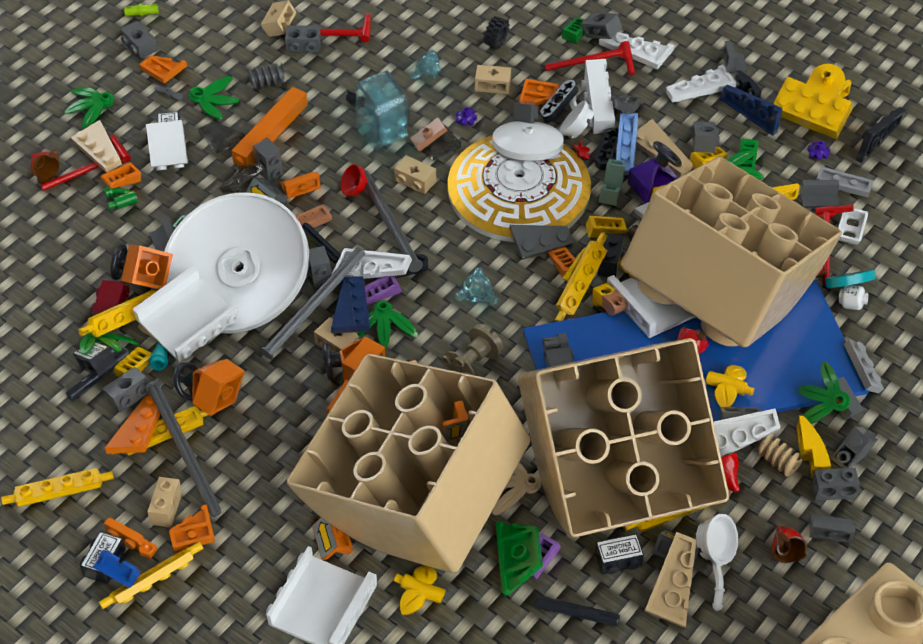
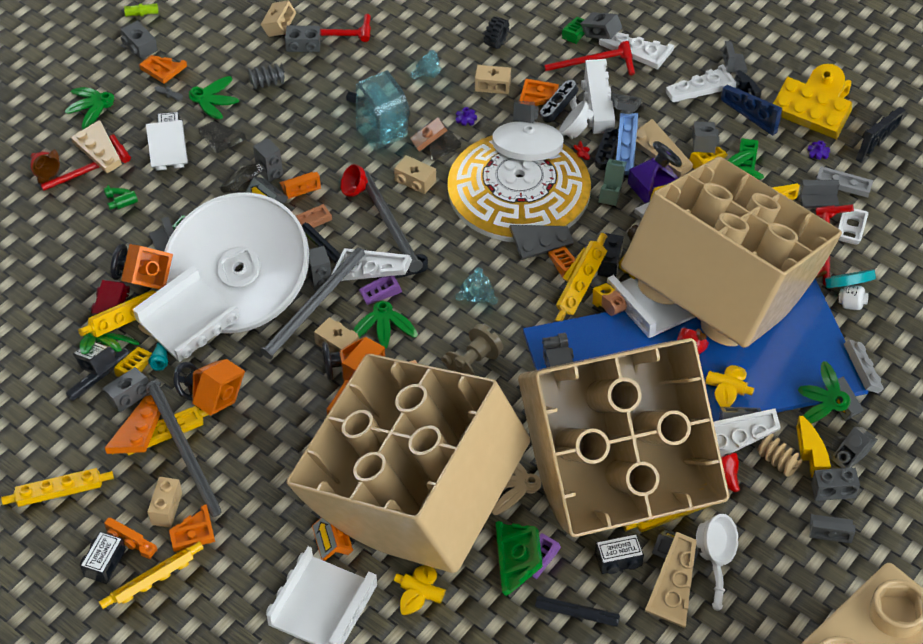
blue hinge [93,550,140,588] -> none
orange slope [100,162,141,189] -> none
orange brick [231,86,308,170] -> none
dark blue wing [331,276,370,333] -> none
panel [442,401,469,441] -> none
yellow slope [586,216,627,238] -> none
reddish brown hat [772,526,807,563] -> none

